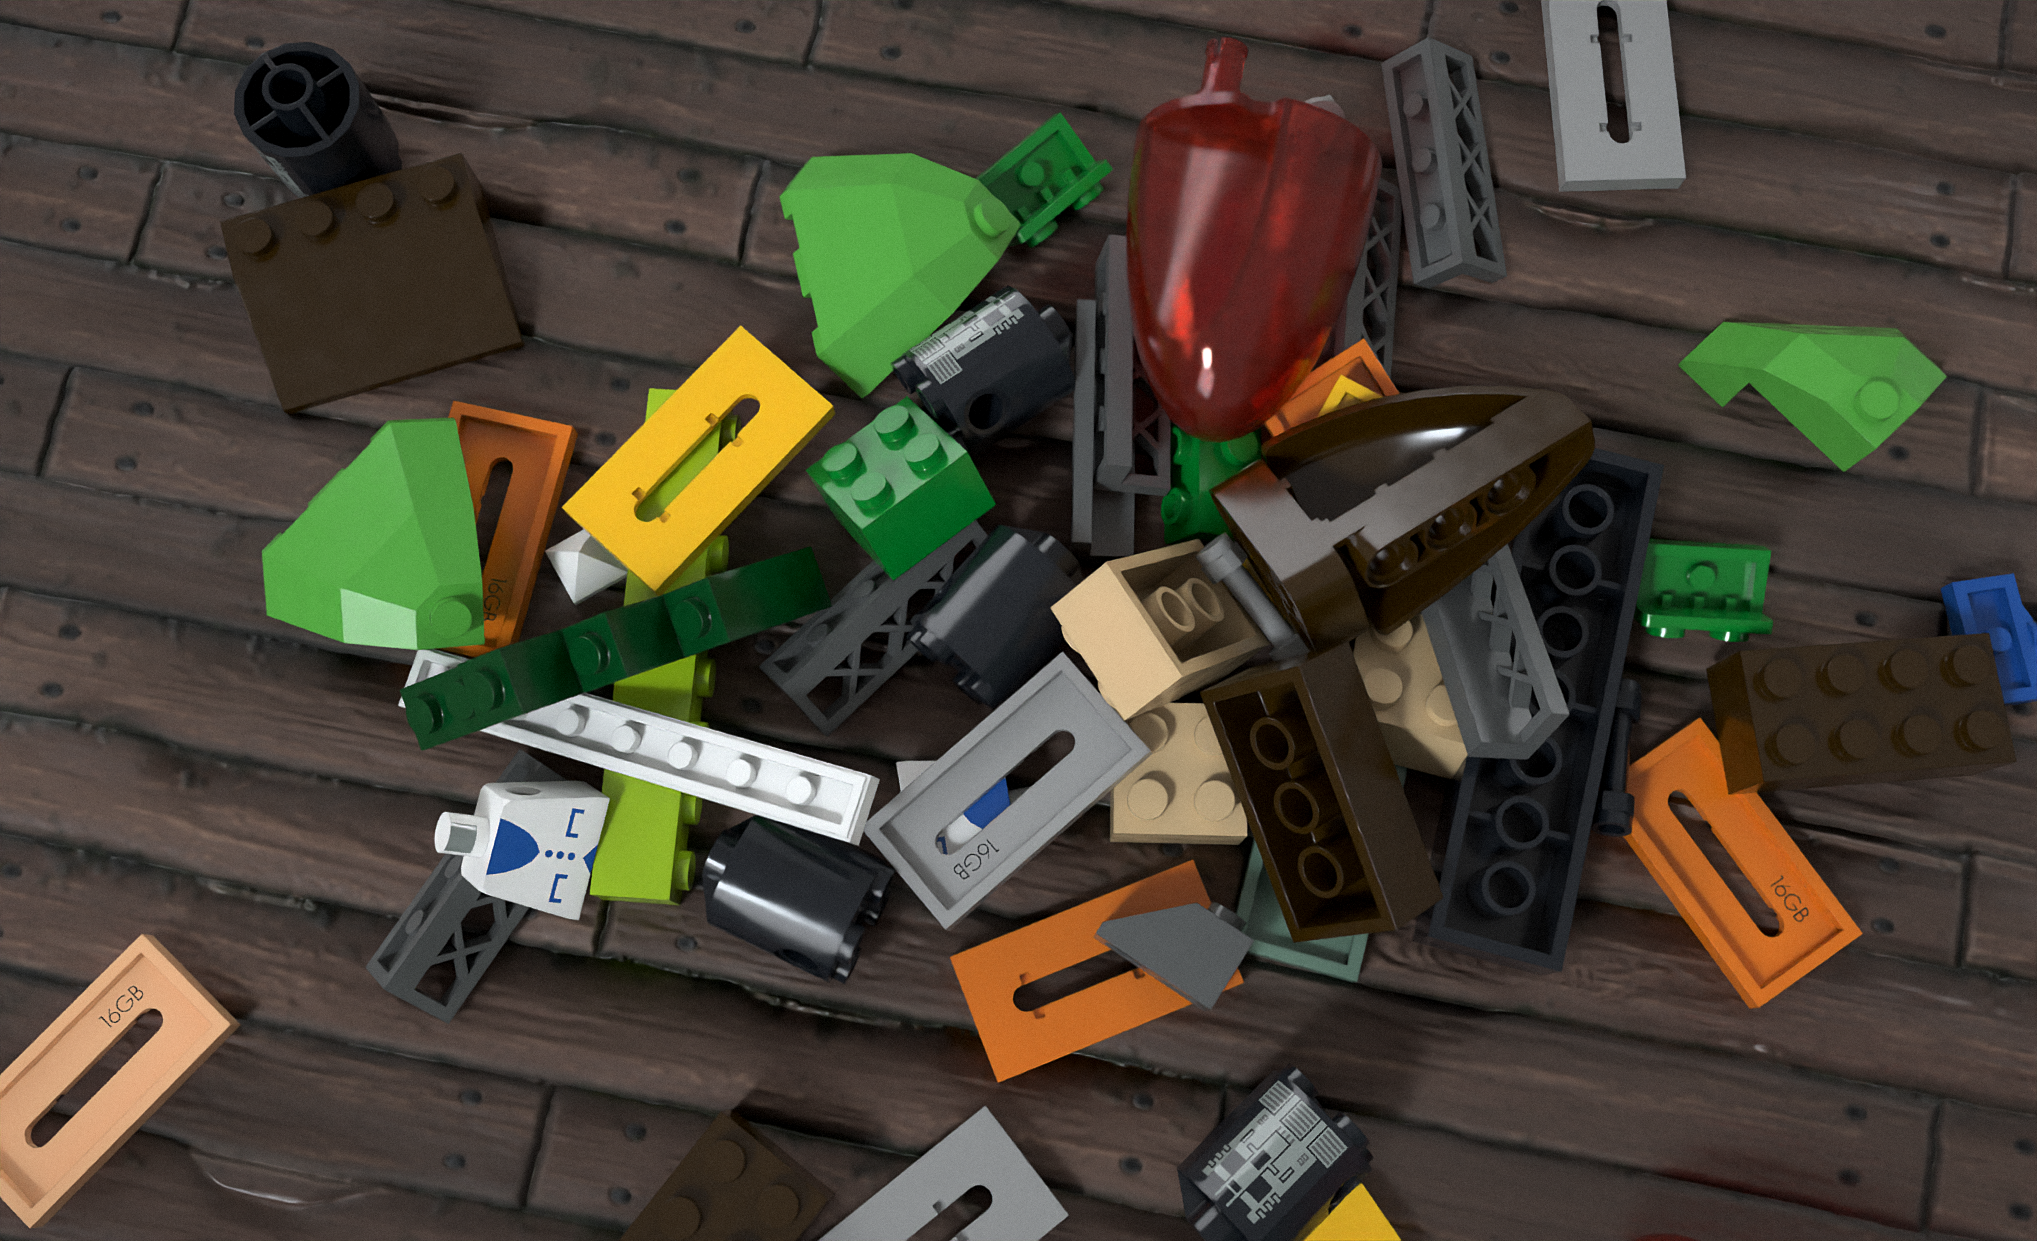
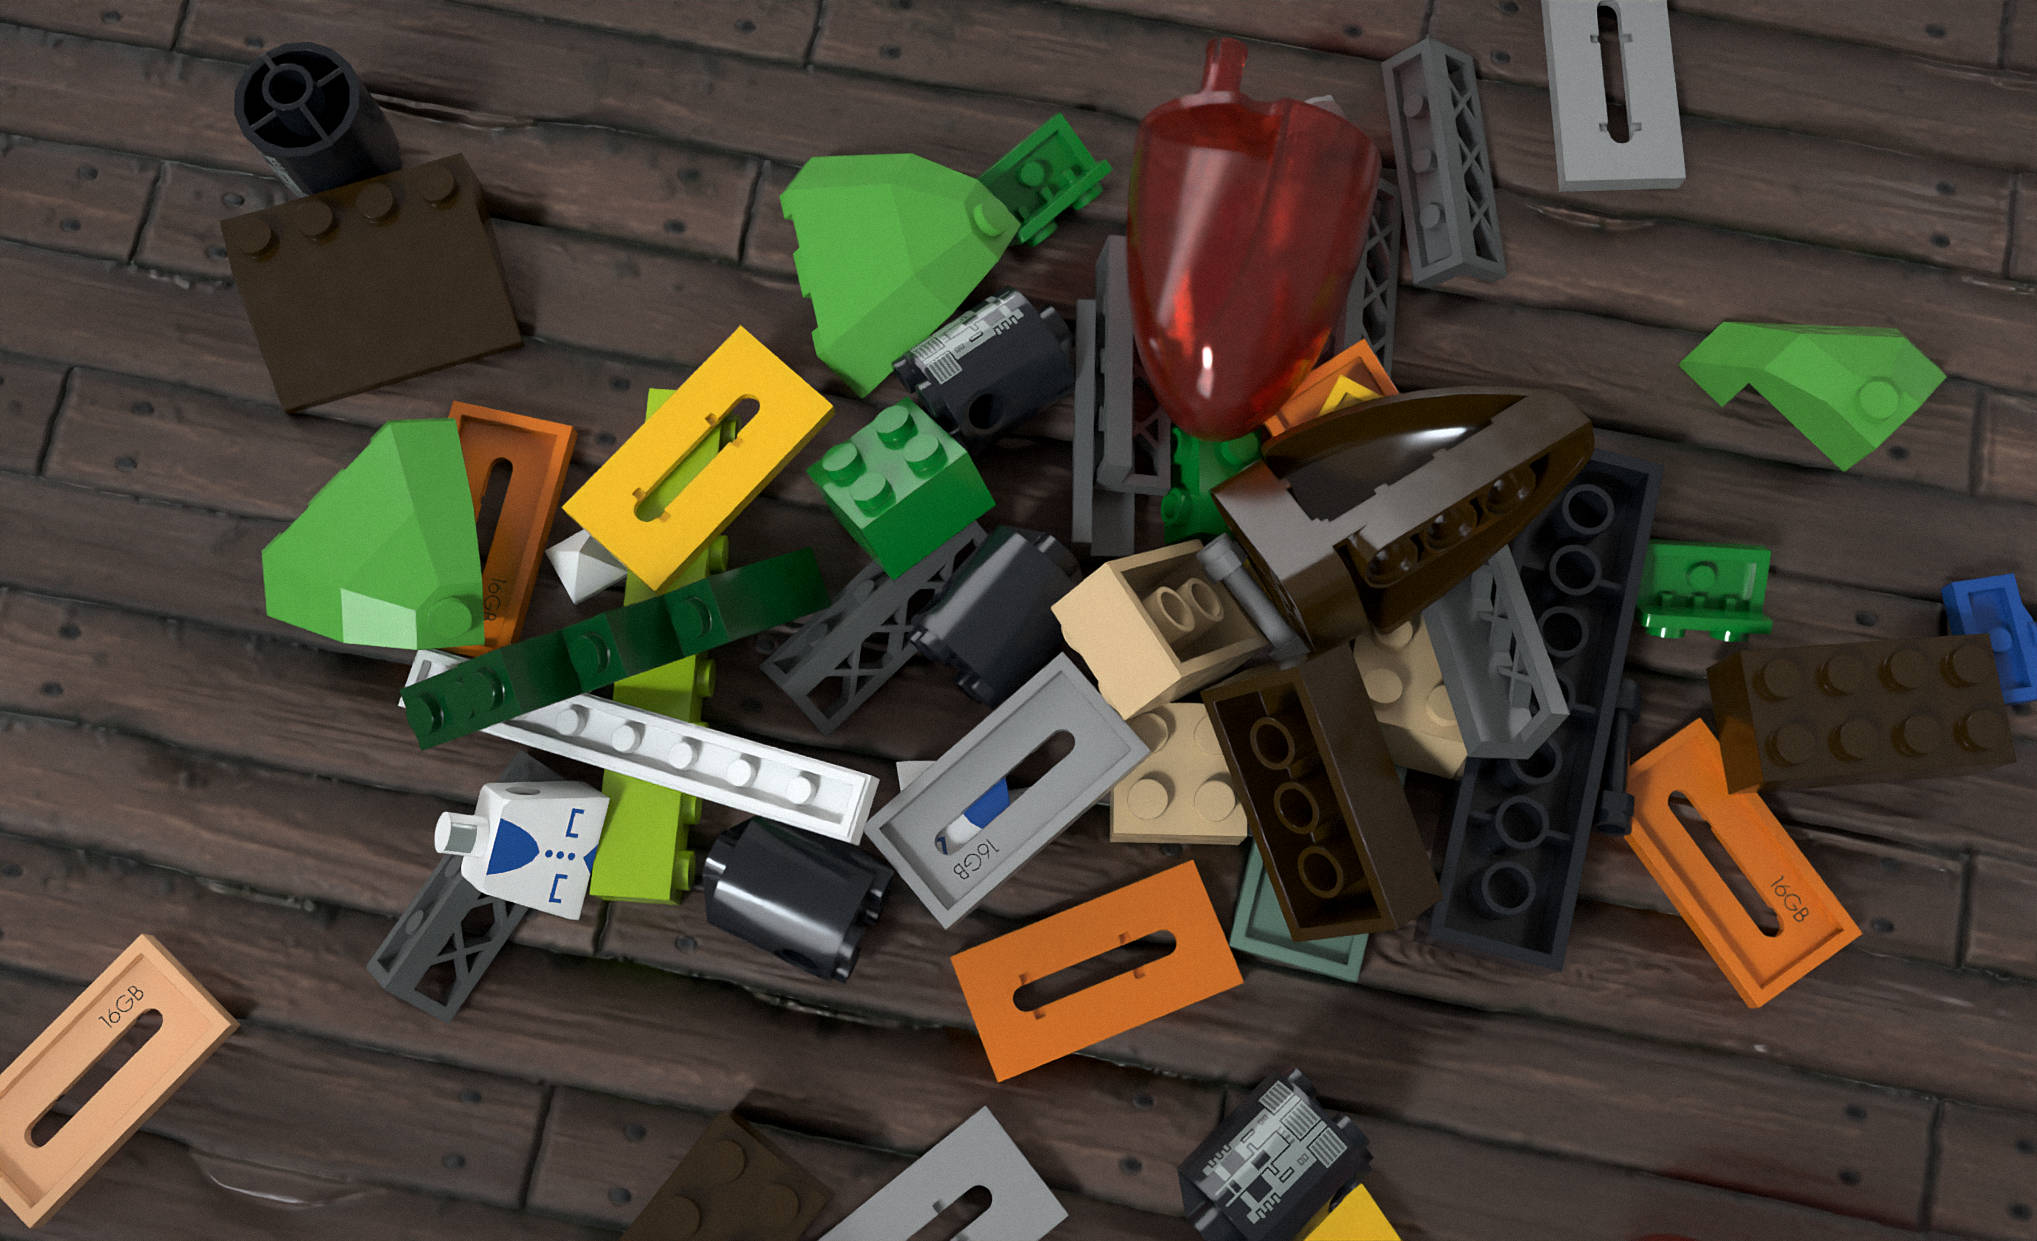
dark grey slope [1093,901,1254,1012] -> none

